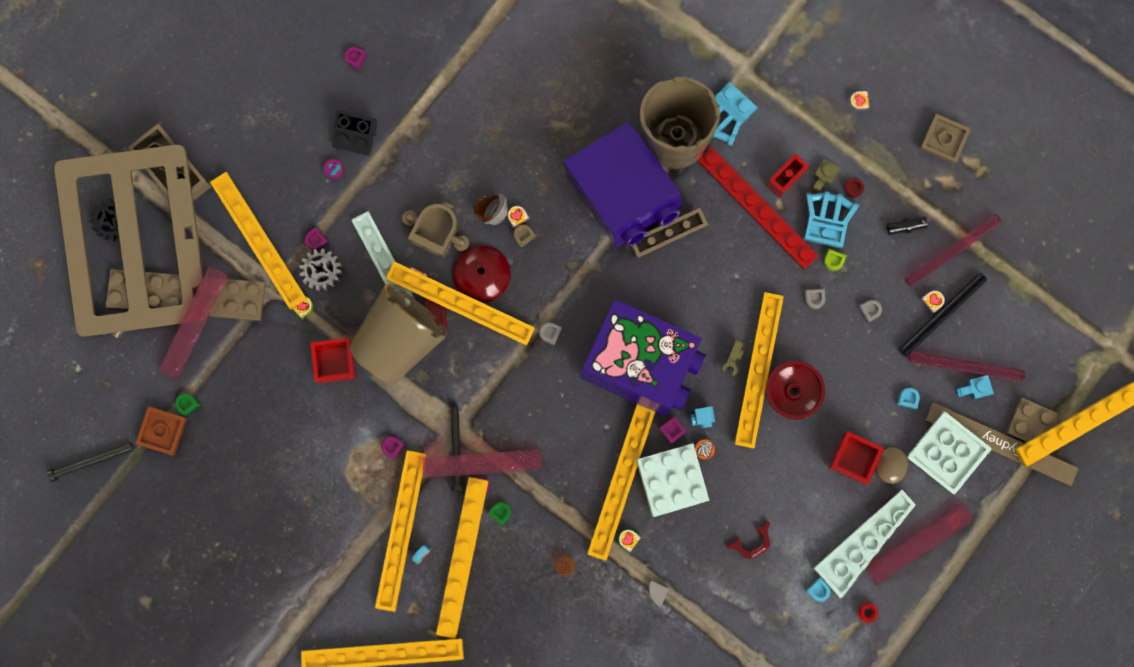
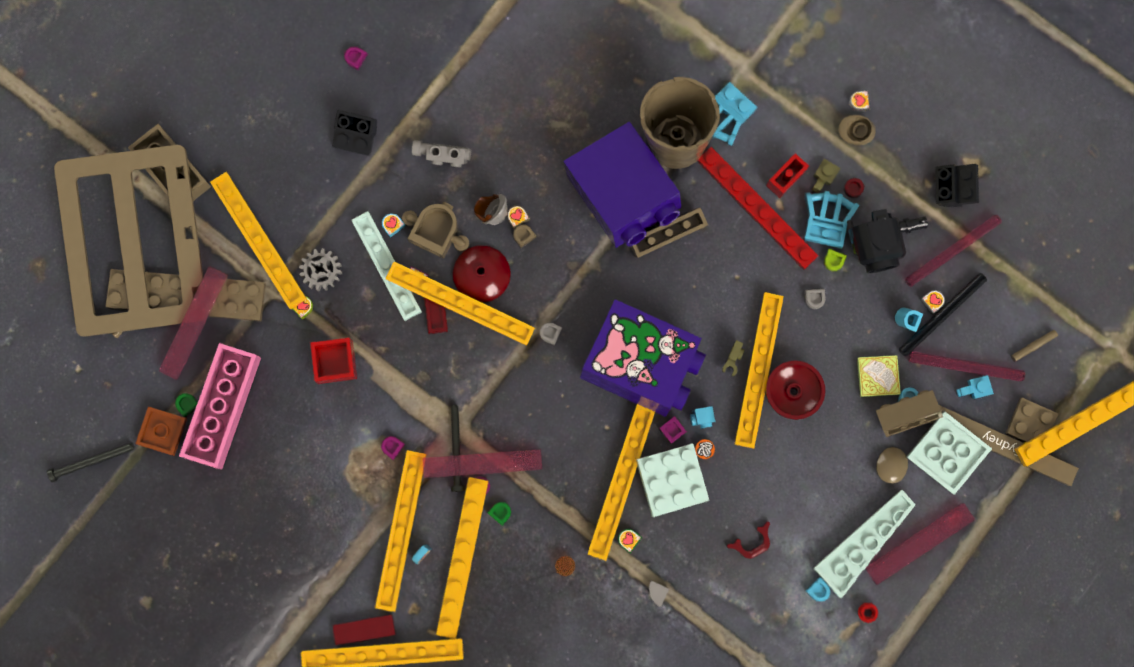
black gear [90,199,119,241] -> none
magenta tile [305,227,328,250] -> none
magenta tile [324,159,344,179] -> none
dark tan cone [349,285,448,384] -> none
red piece [828,431,884,485] -> none
light grey tile [858,300,882,323] -> none
dark tan plate [920,114,971,165] -> none
none -> bright pink brick [179,343,261,469]
none -> dark red tile [333,614,396,645]
none -> tile [382,214,405,237]
none -> light grey brick [412,140,471,167]
none -> dark tan hat [838,115,876,145]
none -> black piece [847,209,907,274]
none -> tile [857,356,900,397]
none -> dark tan brick [876,390,943,437]
none -> medium azure plate [895,307,923,332]
none -> black brick [935,164,979,207]
none -> dark tan piece [1011,330,1058,362]

